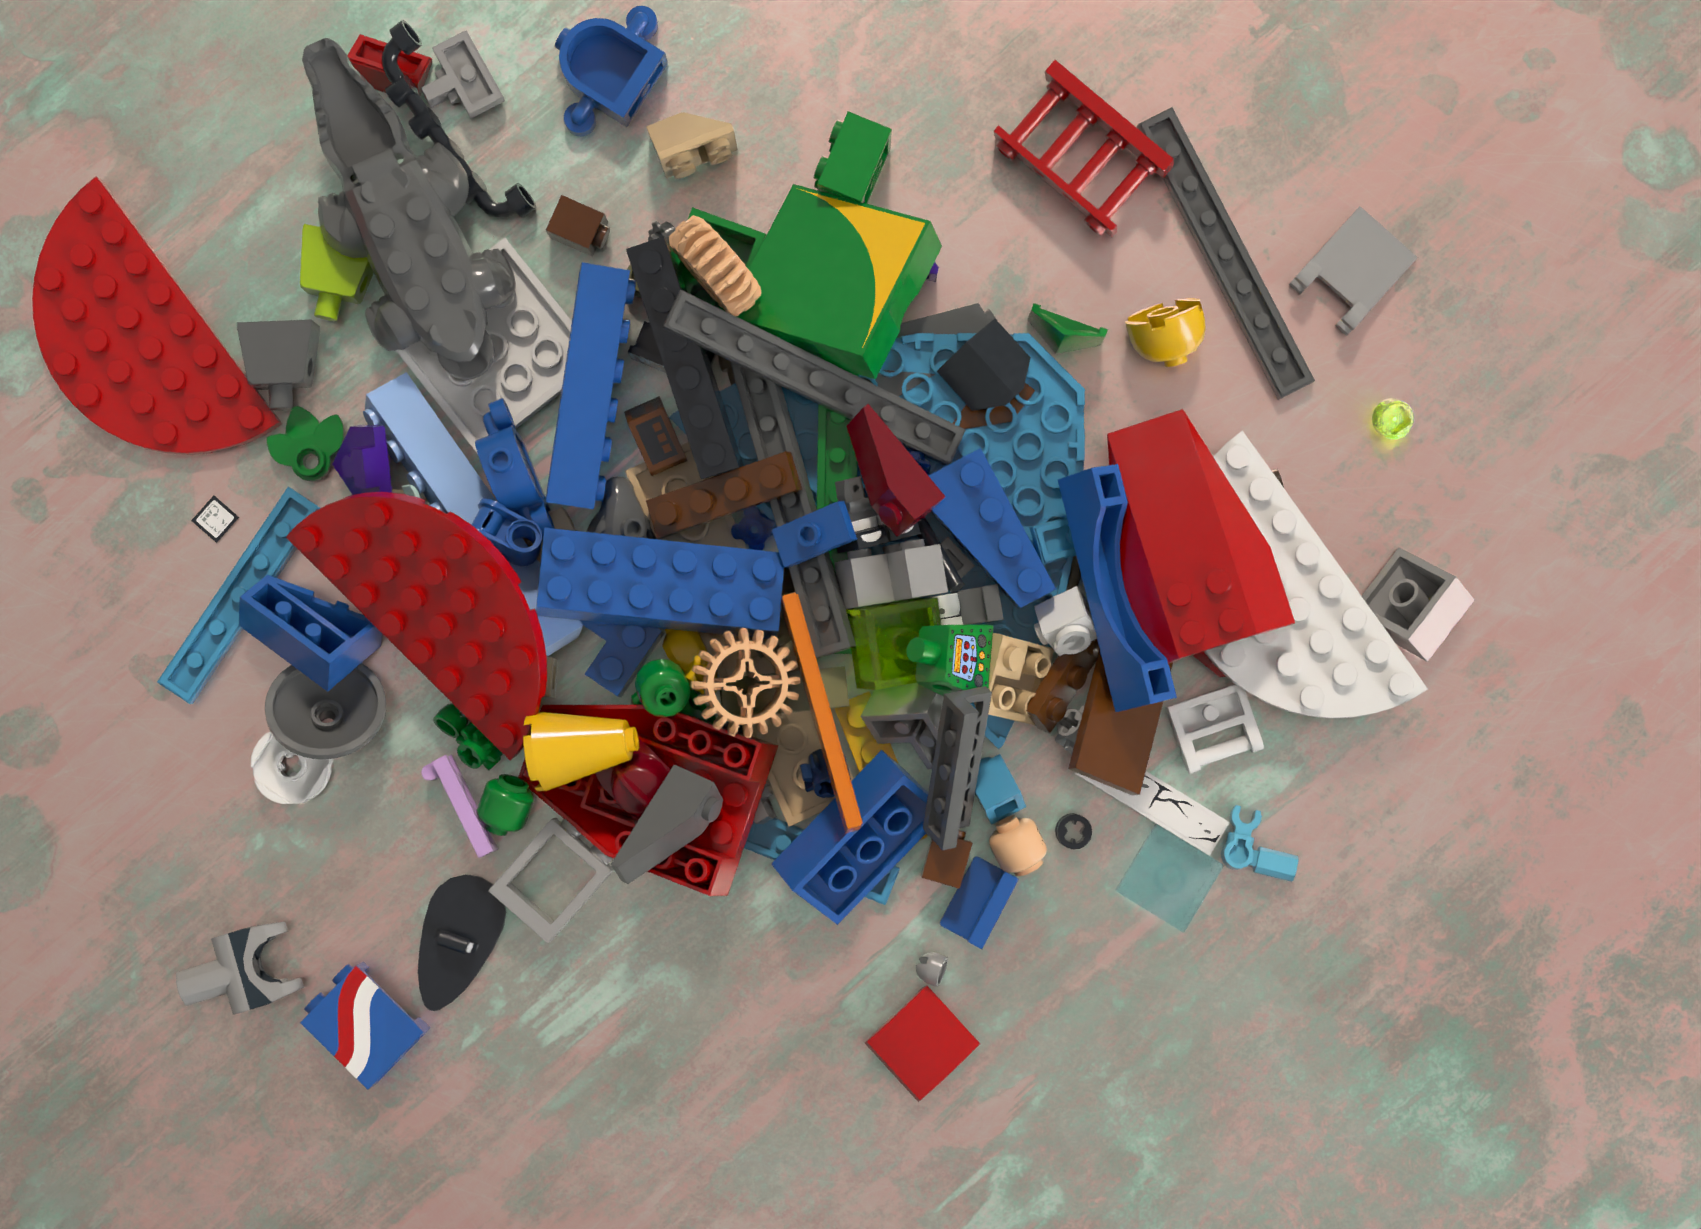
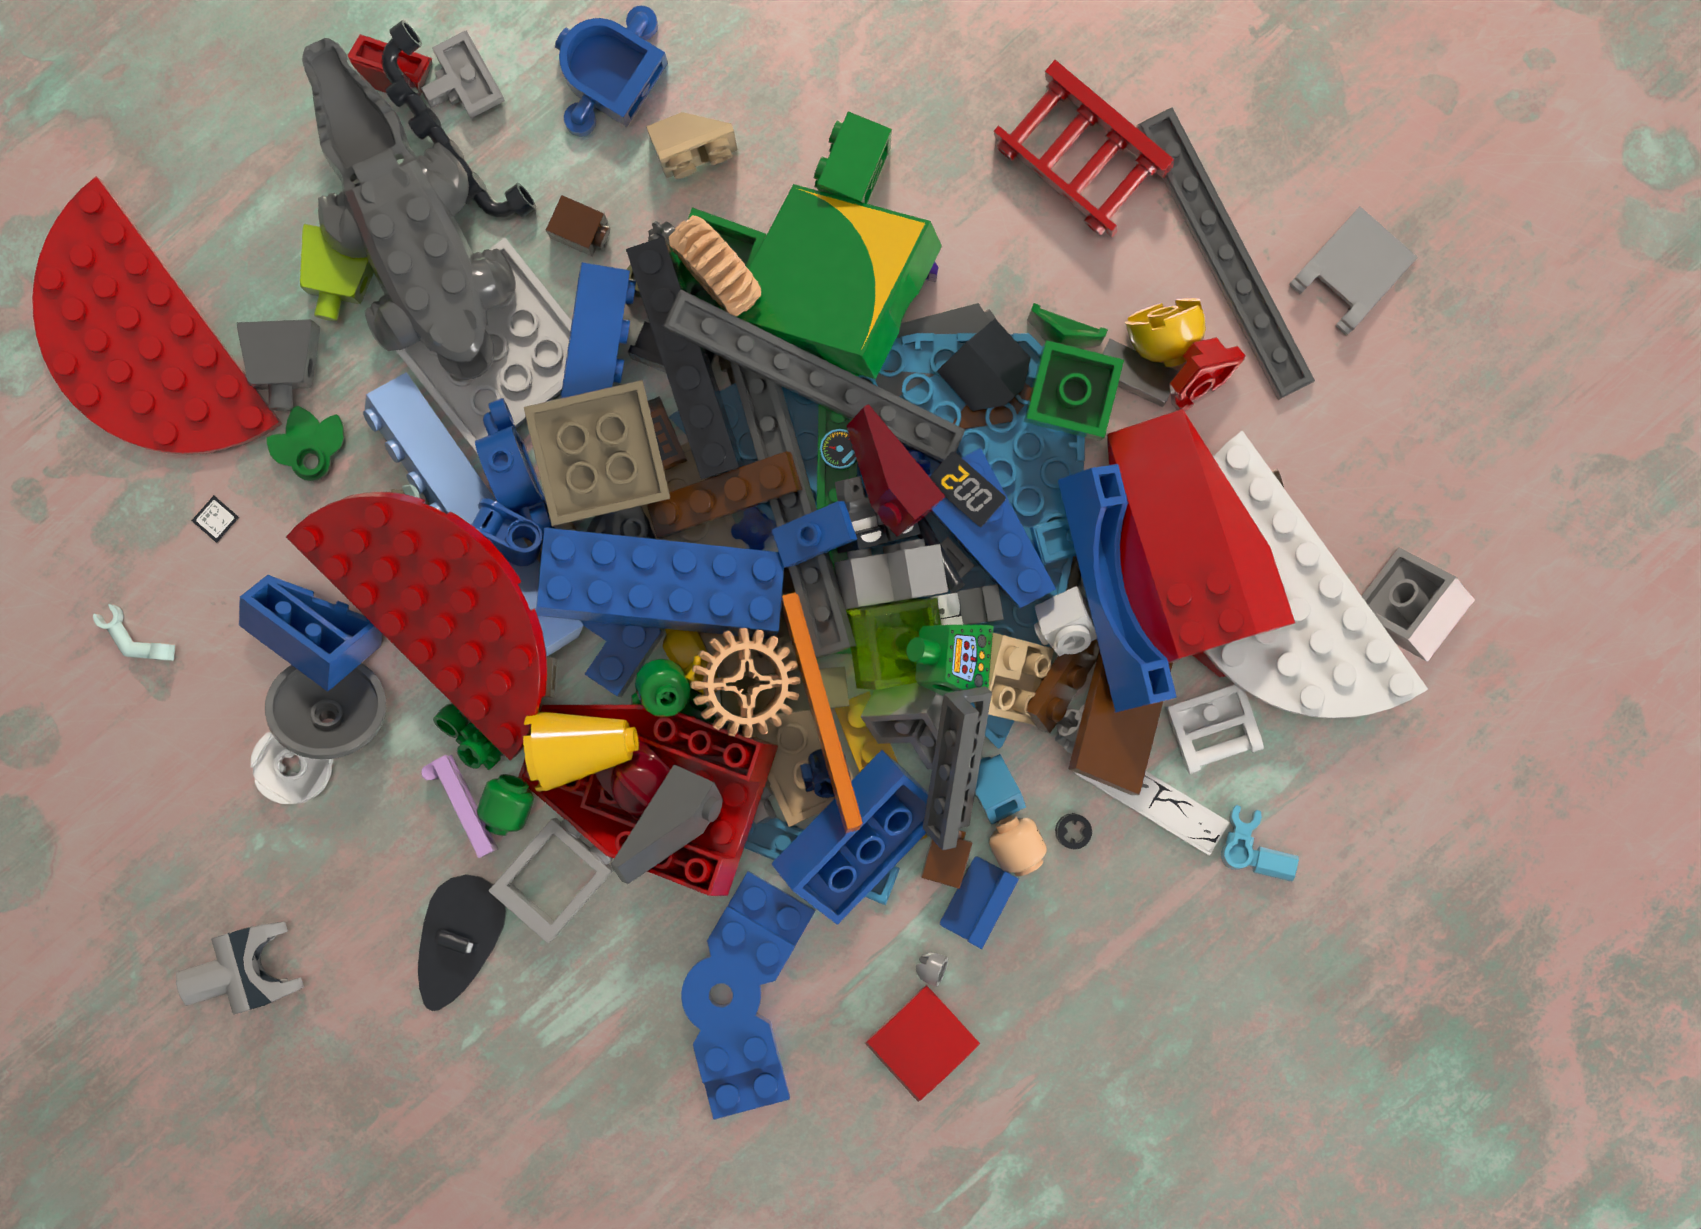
dark azure tile [157,487,321,704] -> none
panel [300,962,431,1090] -> none
dark purple plate [332,425,392,495] -> none
clear light blue tile [1115,824,1224,933] -> none
clear neon green tile [1372,398,1414,439] -> none
none -> light aqua arm [93,604,175,661]
none -> dark tan plate [523,380,670,526]
none -> blue plate [681,871,816,1120]
none -> black tile [820,429,857,470]
none -> black sticker [930,451,1006,527]
none -> green brick [1024,340,1124,441]
none -> flat silver slope [1102,339,1179,407]
none -> red plate [1170,337,1246,412]

